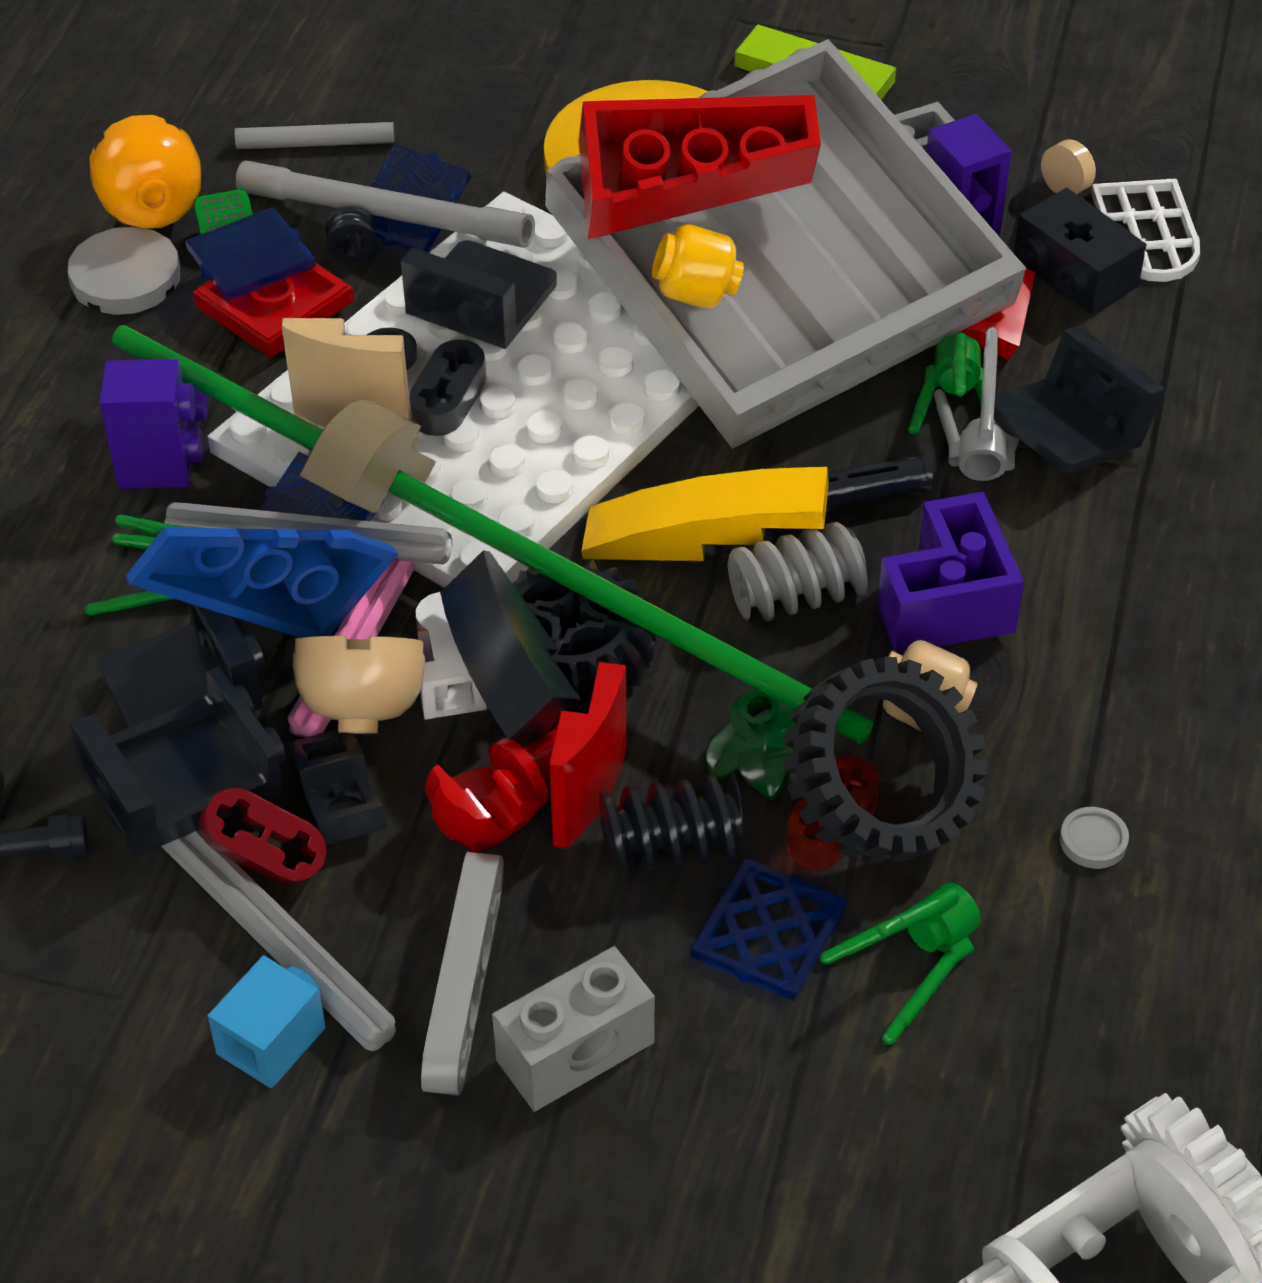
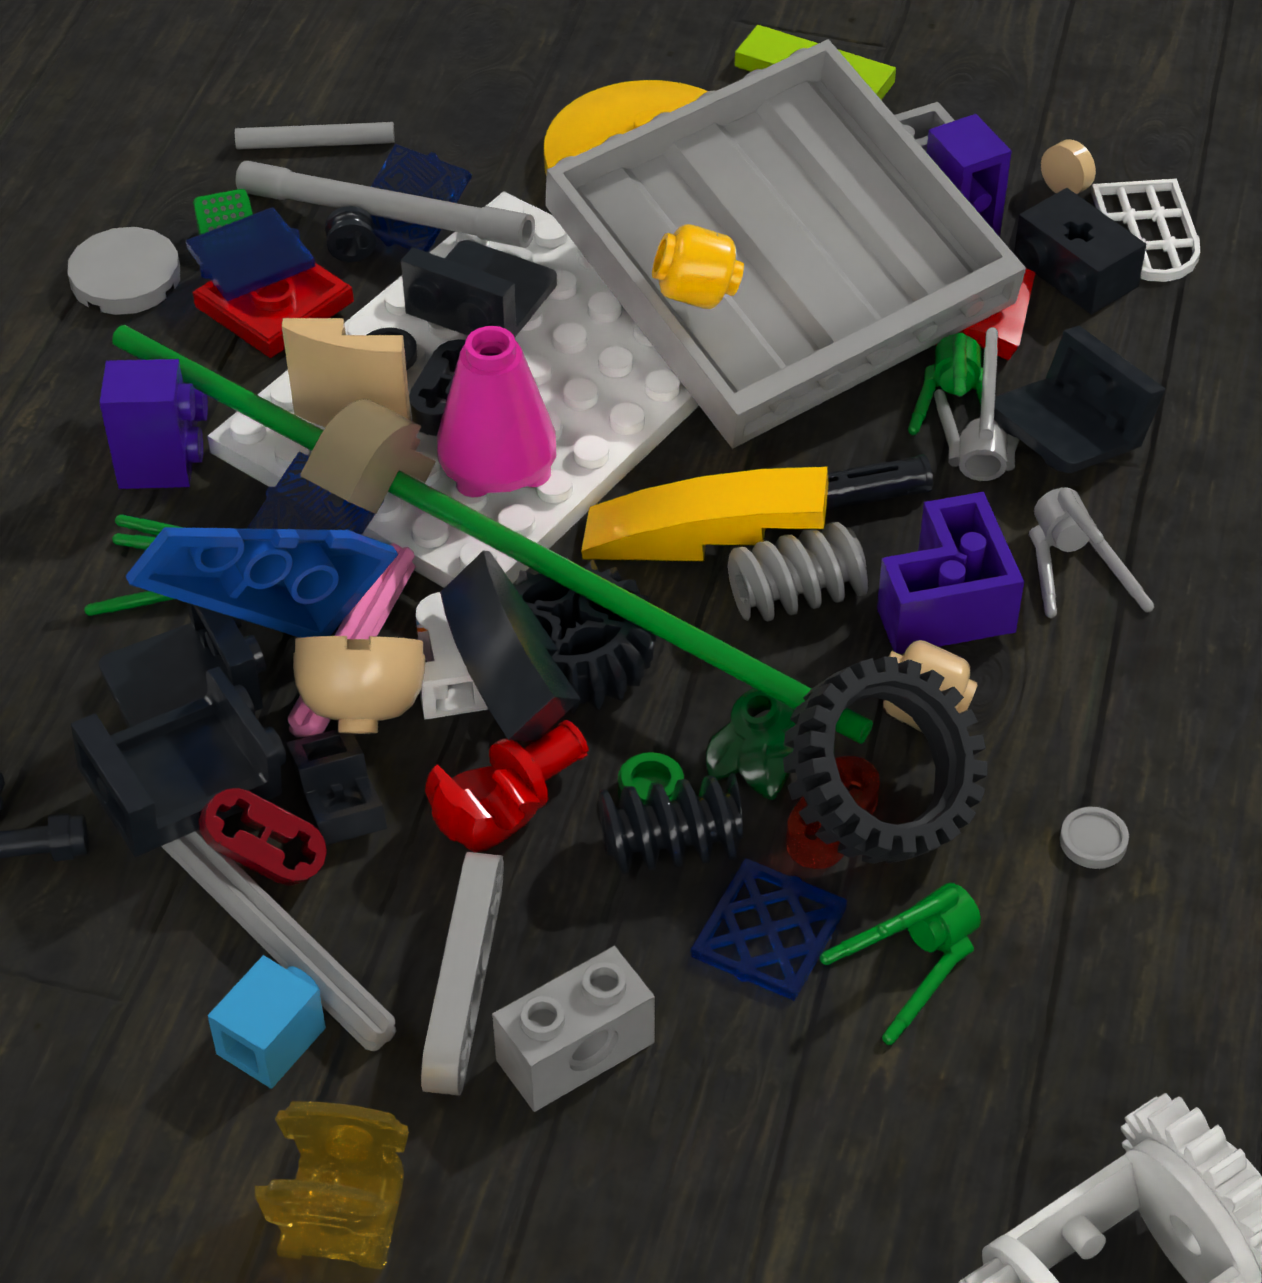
light orange cylinder [89,115,201,229] -> none
light grey axle [164,502,453,564] -> none
red slope [550,662,627,848] -> none
red wedge [578,95,821,240] -> none
none -> clear yellow piece [255,1101,408,1270]
none -> dark pink cone [437,326,557,498]
none -> green tile [618,752,684,803]
none -> light grey plant [1029,487,1154,618]

